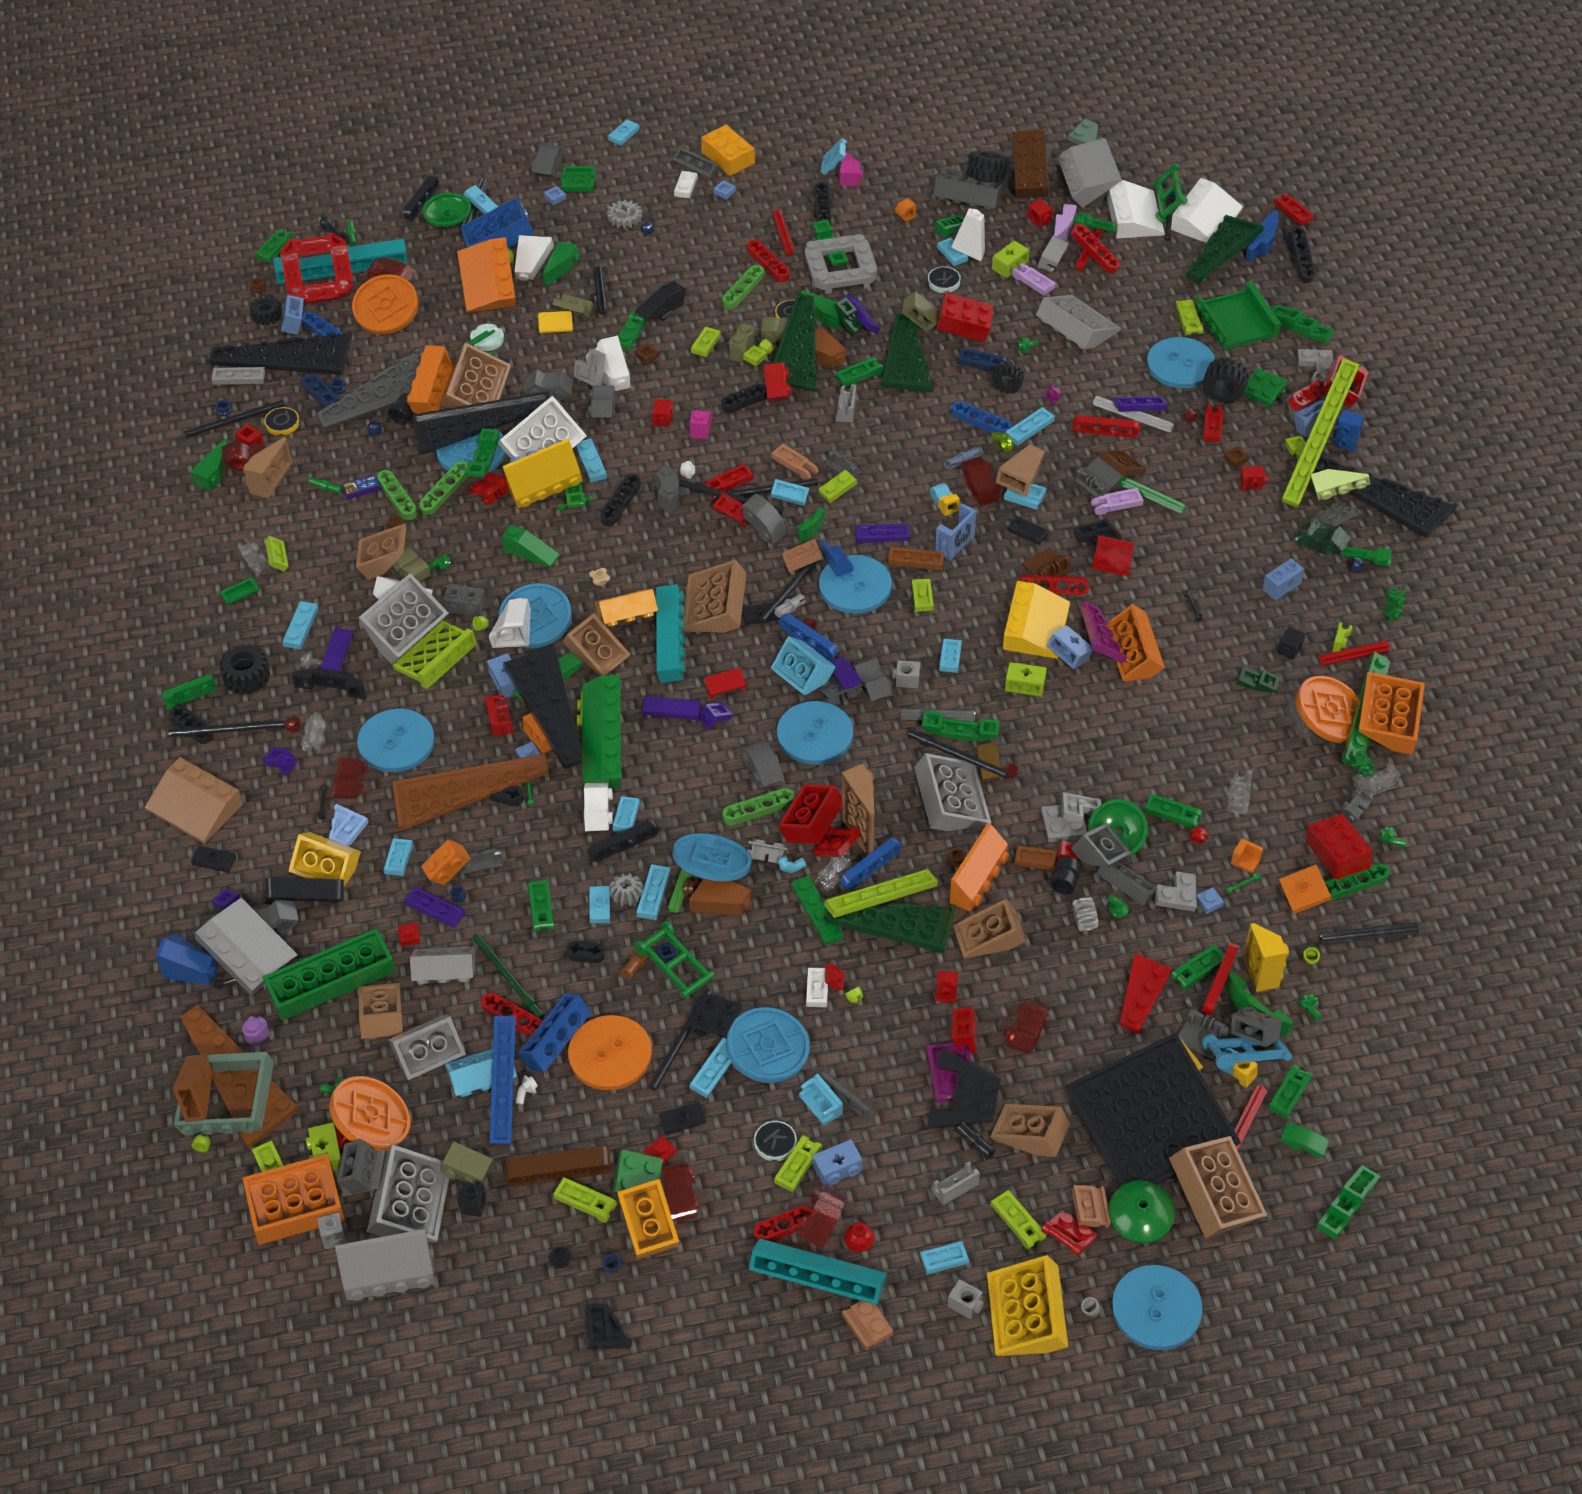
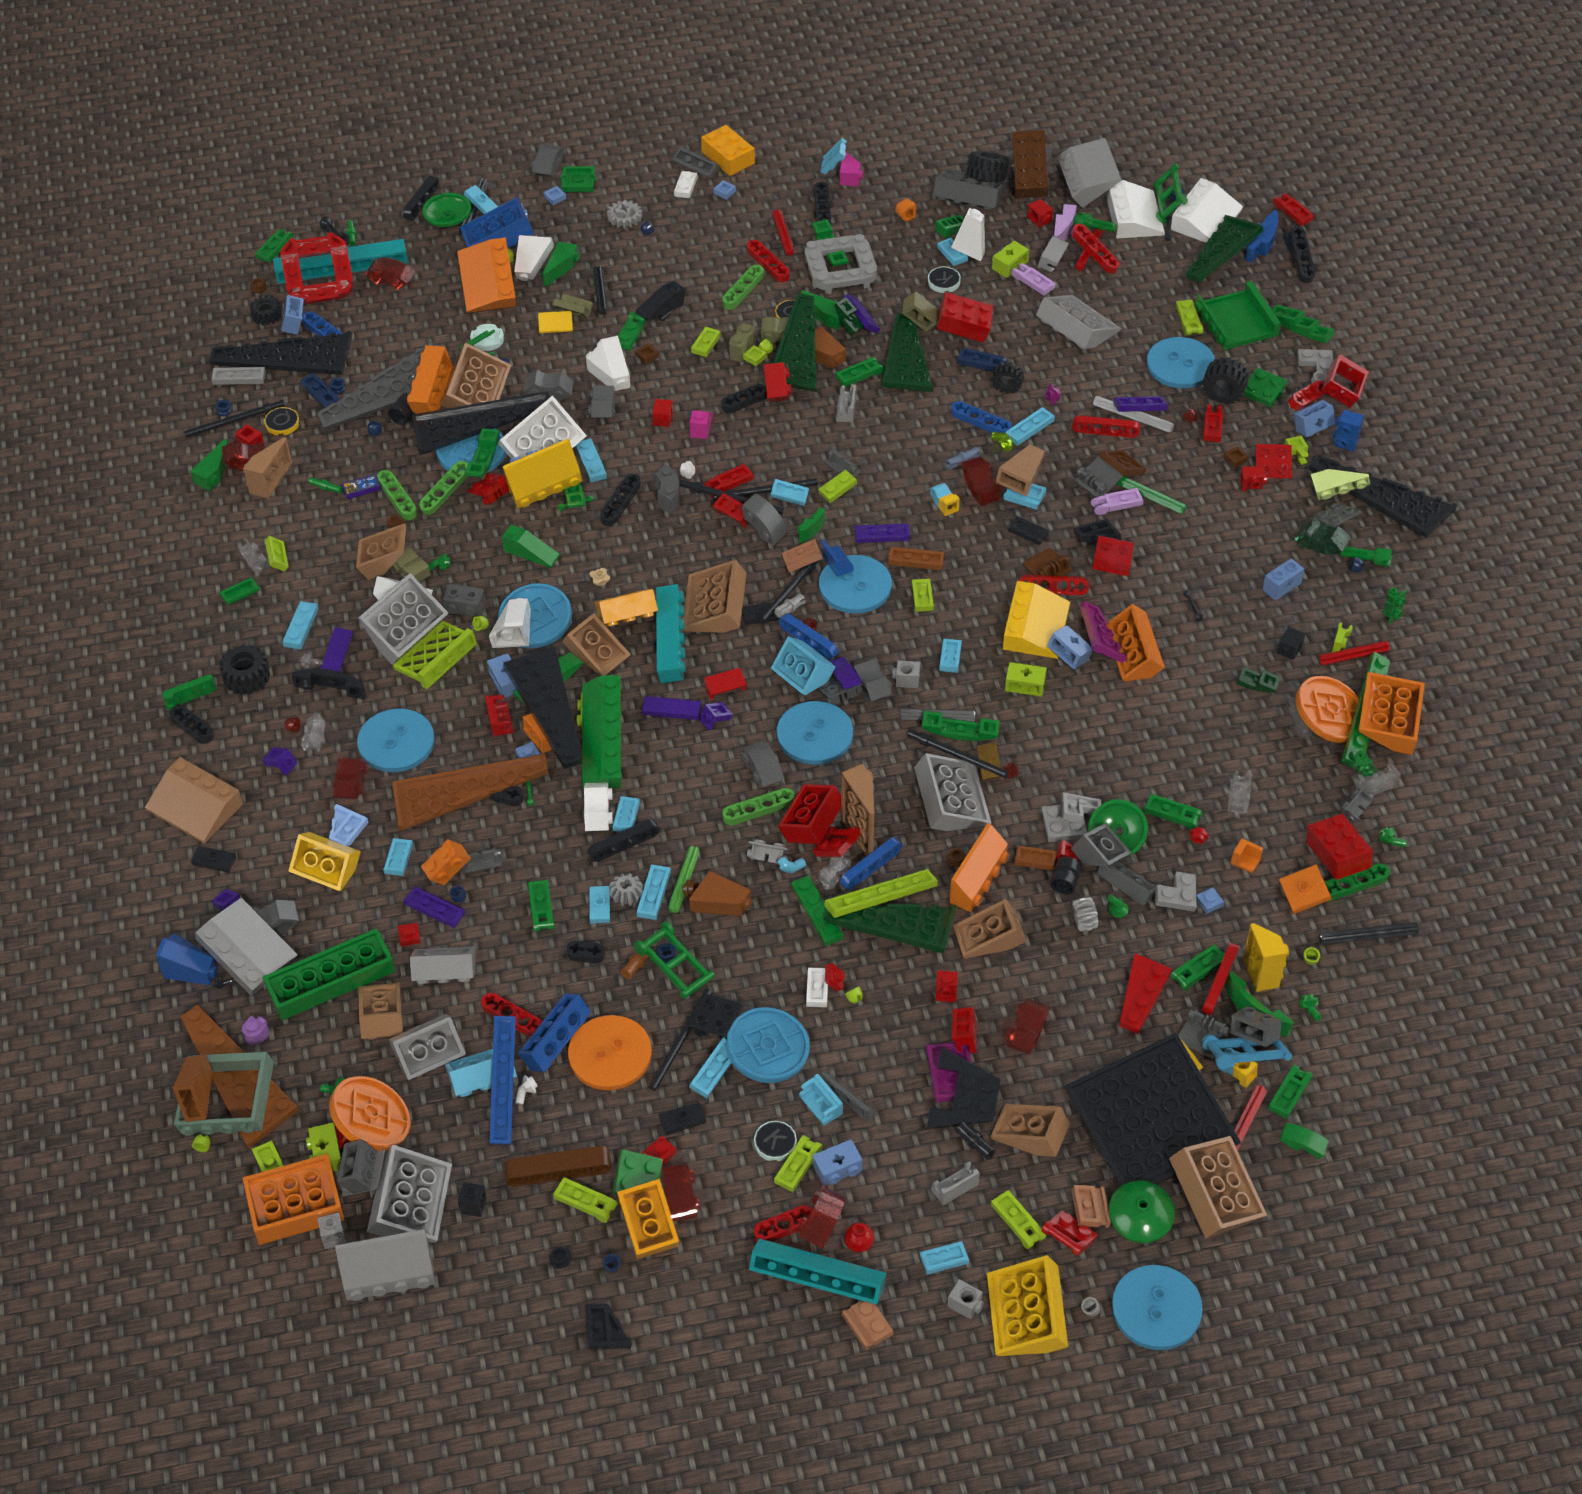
black bar [168,720,285,738] -> none
black beam [262,877,344,904] -> none
black hinge [317,785,328,820] -> none
orange plate [352,274,419,334] -> none
olive brick [441,1141,493,1185] -> none
dark green bar [473,933,545,1019] -> none
light grey plate [573,349,606,386] -> none
medium azure plate [608,119,640,146] -> none
dark azure plate [672,833,752,881] -> none
nougat hinge [771,444,819,480] -> none
medium blue panel [935,503,976,561] -> none
green plate [1017,337,1039,354] -> none
sand green wing [1068,119,1098,145] -> none
green hinge [1225,872,1261,894] -> none
lime plate [1281,358,1360,508] -> none
green slope [1316,1165,1381,1240] -> none
none -> red hinge [1255,444,1292,479]

